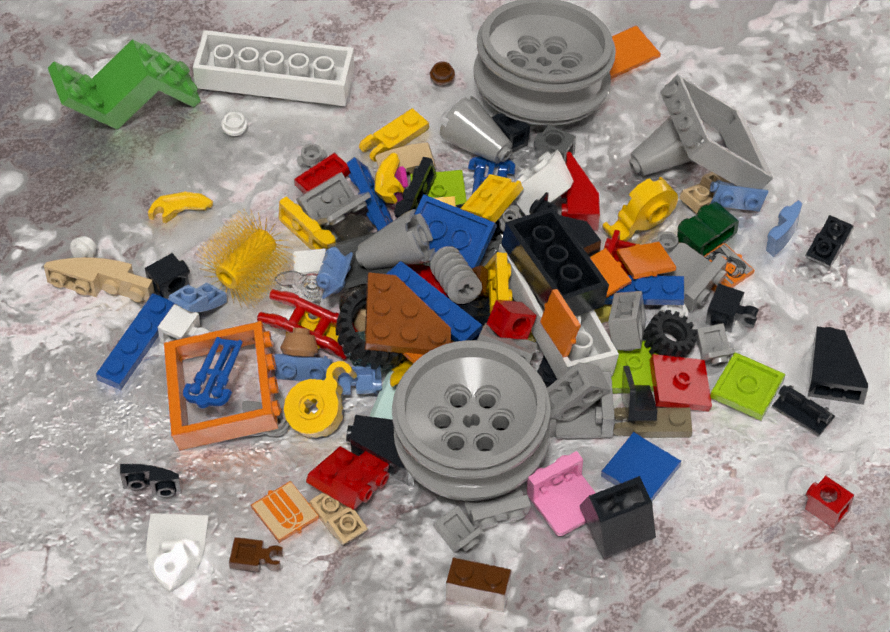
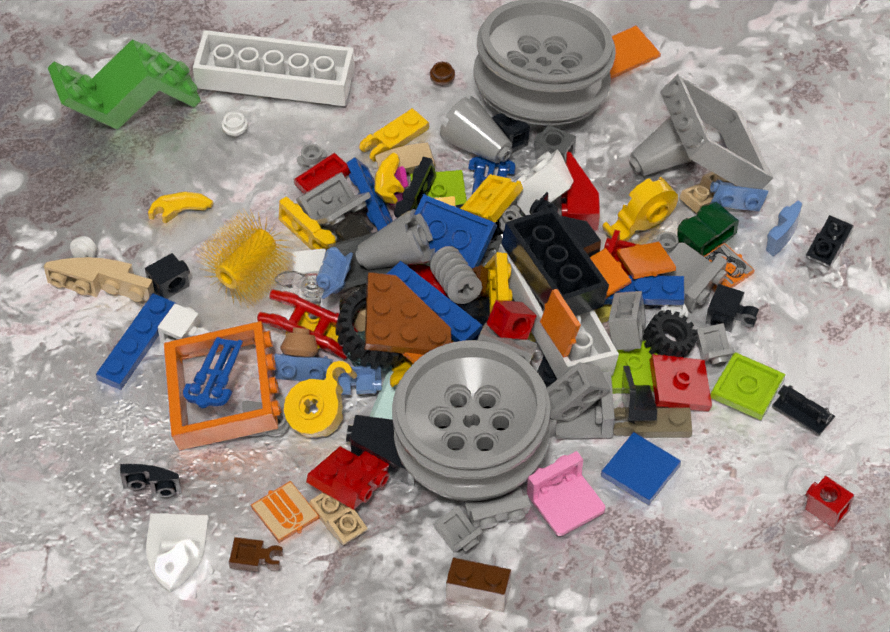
medium blue slope [169,283,227,312] -> none
black slope [579,476,656,559] -> none
black slope [808,326,868,405] -> none

